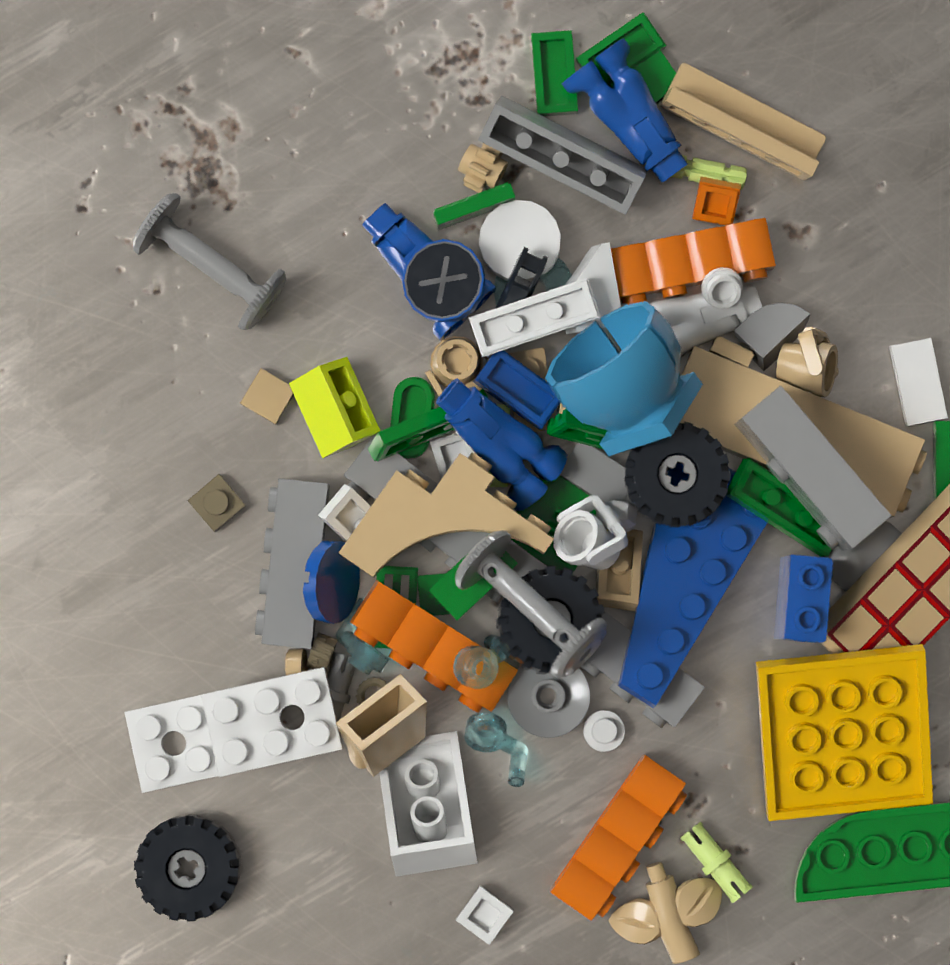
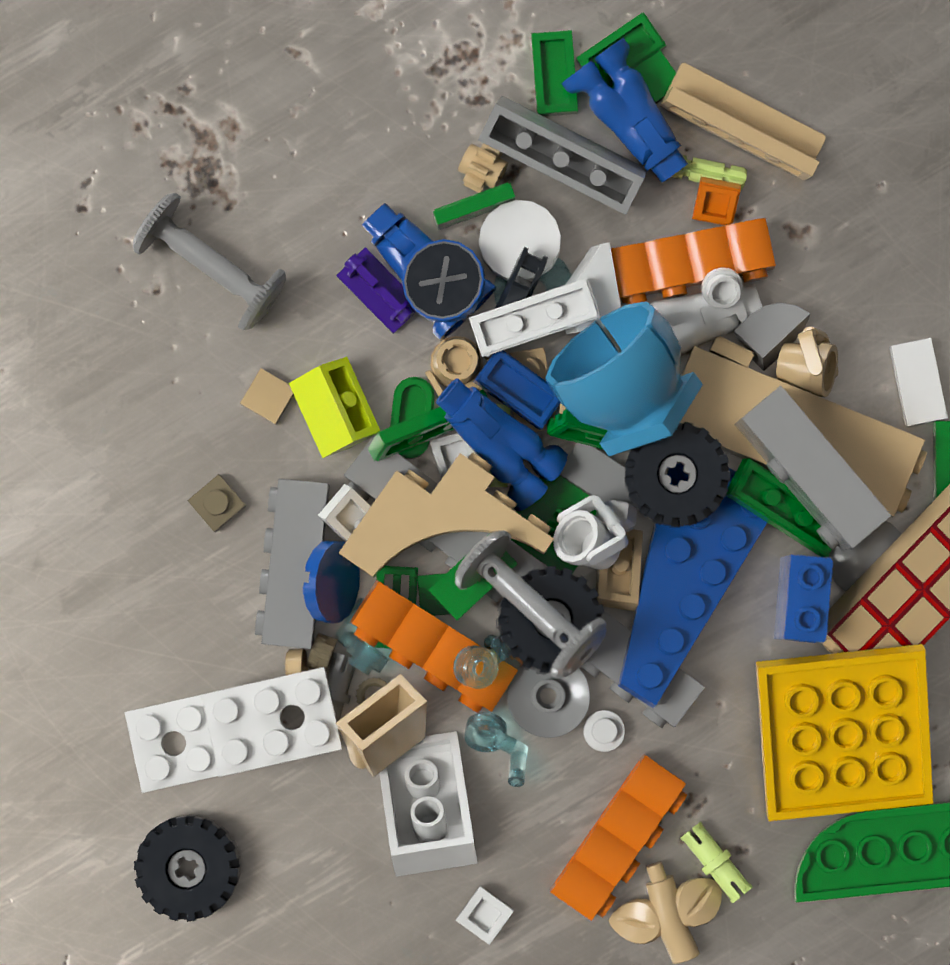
none -> dark purple hinge [336,247,416,334]

